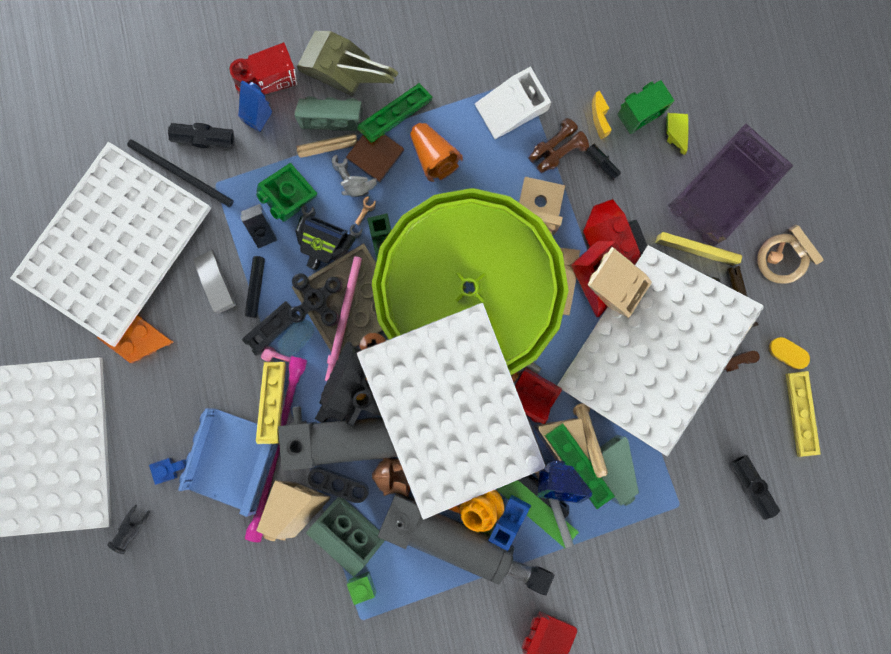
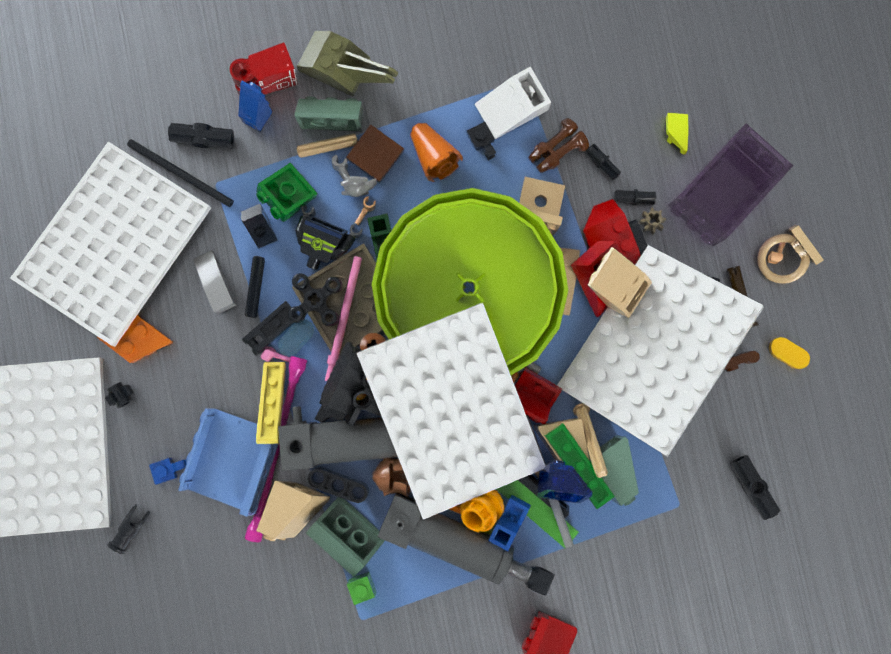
green tile [357,83,433,143] -> none
yellow slope [592,90,612,139] -> none
green brick [617,80,675,134] -> none
light yellow tile [655,232,742,266] -> none
light yellow tile [785,371,821,457] -> none
none -> black gear [105,382,134,408]
none -> black plate [467,122,496,160]
none -> black axle [614,189,656,205]
none -> dark tan gear [639,207,667,235]

